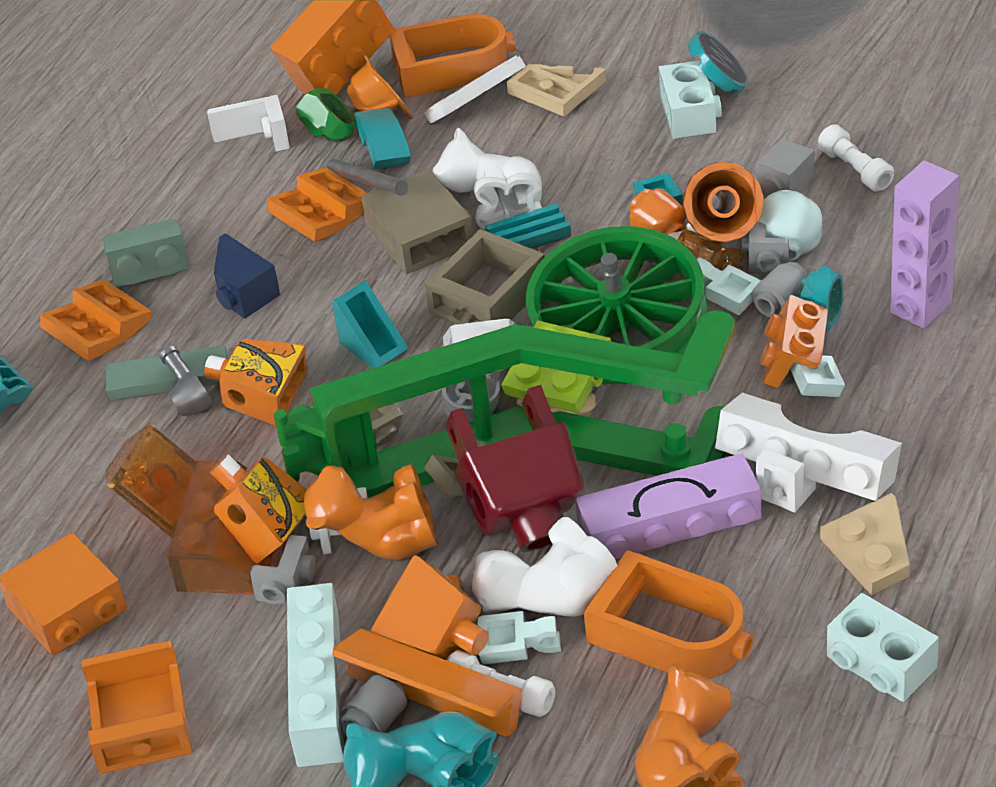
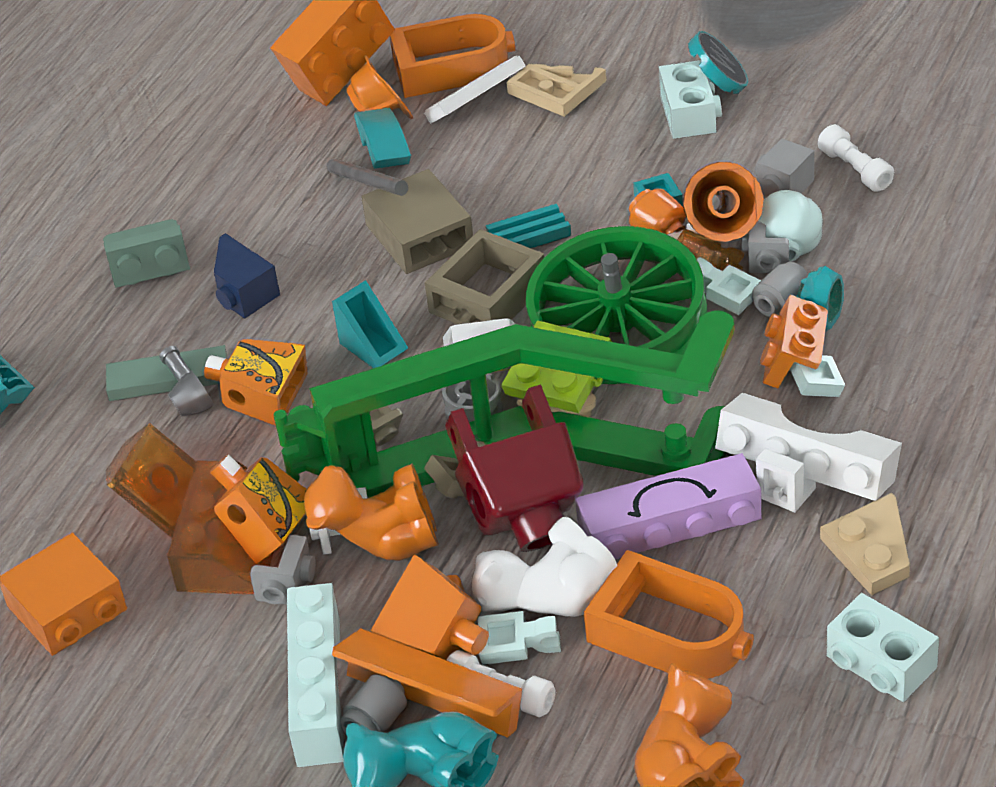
orange slope [40,279,152,361] -> none
orange panel [81,641,193,774] -> none
white bracket [207,95,290,151] -> none
orange slope [266,167,367,242] -> none
green rock [296,88,356,142] -> none
white animal [432,128,542,230] -> none
lavender brick [890,160,959,329] -> none

